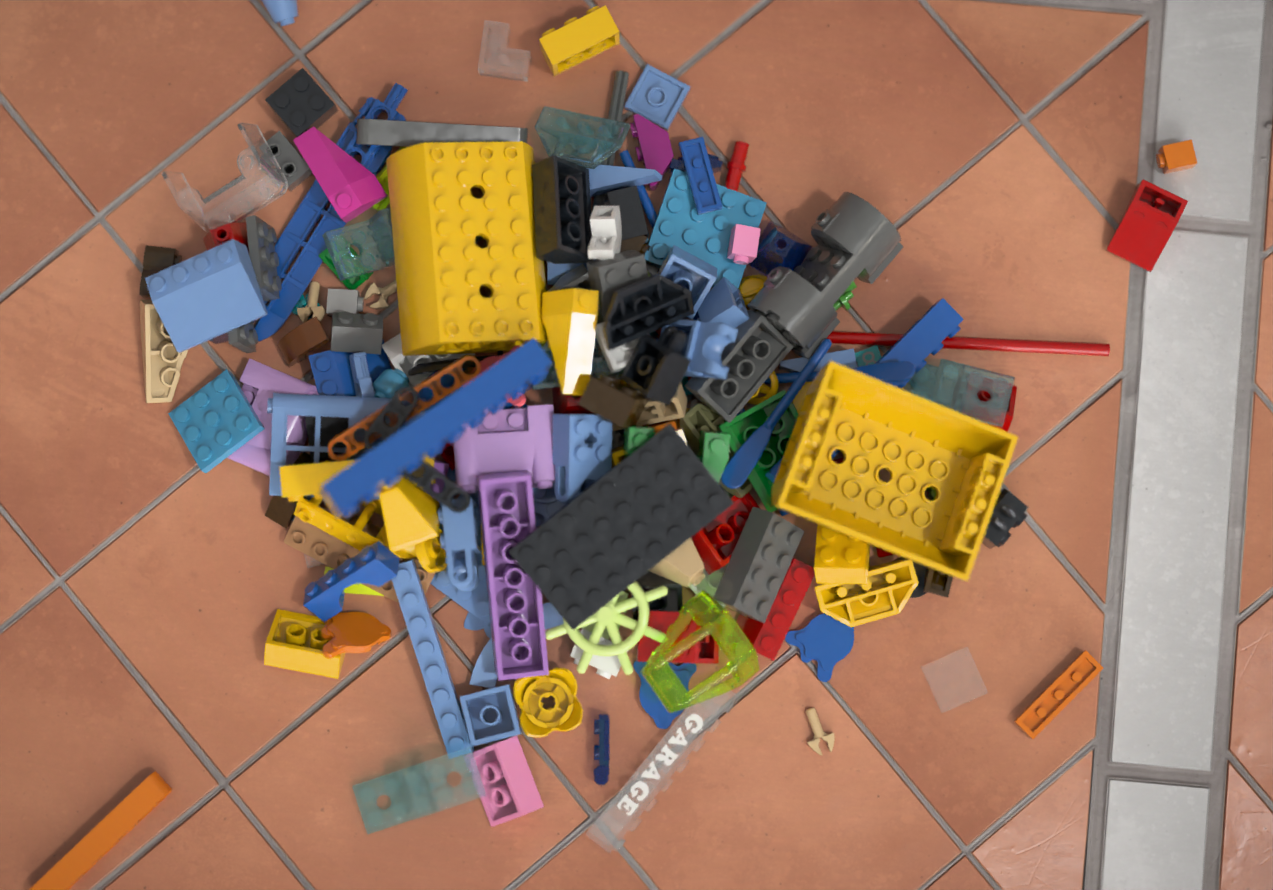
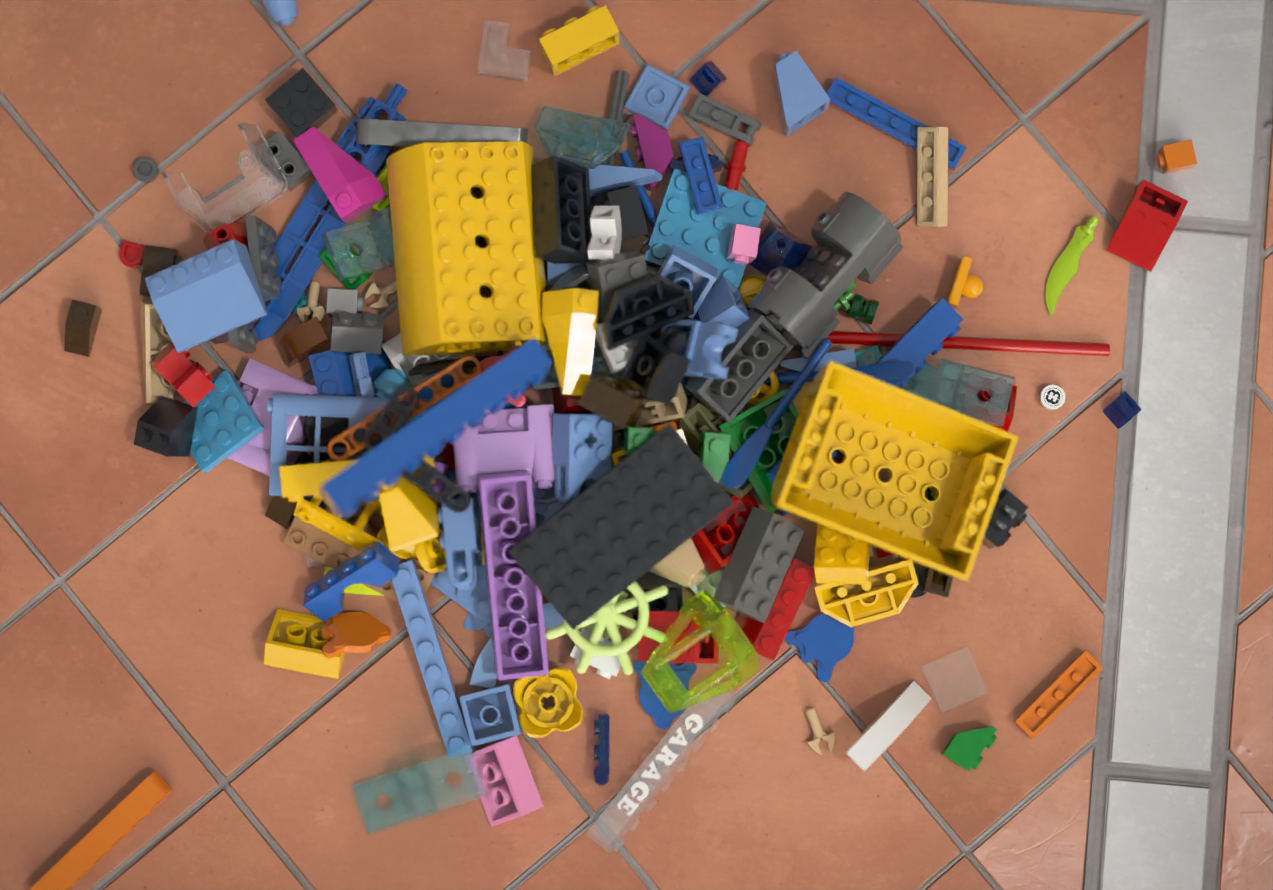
none -> dark brown slope [64,300,102,357]
none -> red tile [119,239,146,268]
none -> dark grey tile [133,157,159,183]
none -> black slope [134,396,198,457]
none -> red brick [150,342,215,407]
none -> clear blue slope [689,61,727,96]
none -> dark grey plate [689,93,762,147]
none -> medium blue slope [773,51,830,137]
none -> blue plate [827,77,967,170]
none -> white slope [845,681,932,771]
none -> dark green wheel [848,294,879,325]
none -> tan slope [917,127,948,227]
none -> green slope [941,726,997,771]
none -> light orange tile [947,256,983,309]
none -> white tile [1039,385,1066,410]
none -> lime sword [1045,215,1099,315]
none -> clear blue slope [1103,391,1142,429]

